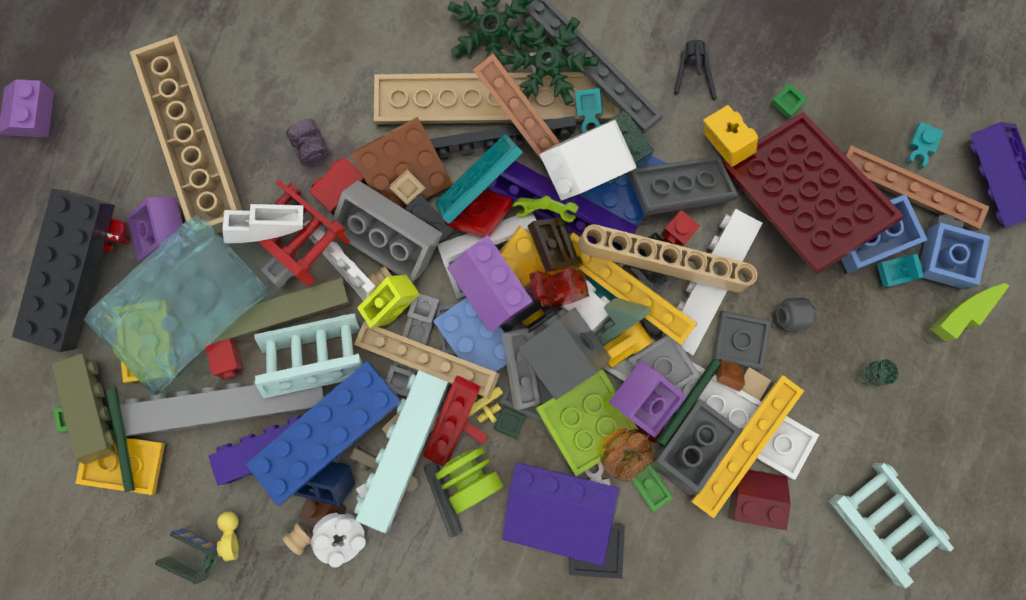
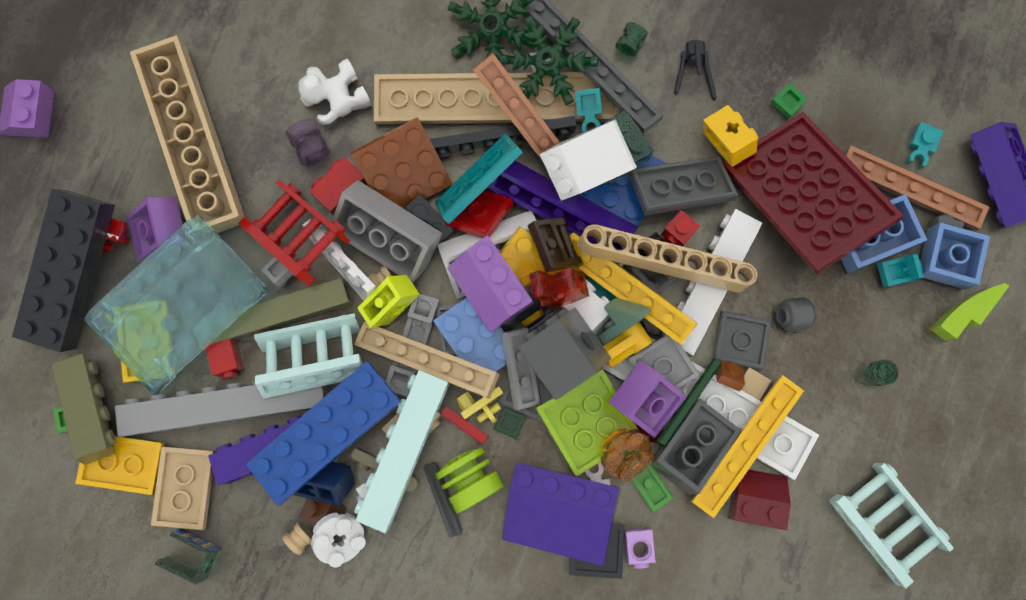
dark green bar [106,387,135,492] -> none
light yellow plate [217,511,239,561] -> none
white slope [223,204,303,243] -> none
tan tile [389,169,425,205] -> none
red tile [423,375,481,467] -> none
lime piece [513,196,579,222] -> none
none -> tan plate [151,447,216,530]
none -> white animal [298,59,371,125]
none -> clear green wheel [615,22,648,57]
none -> lavender brick [624,528,656,568]

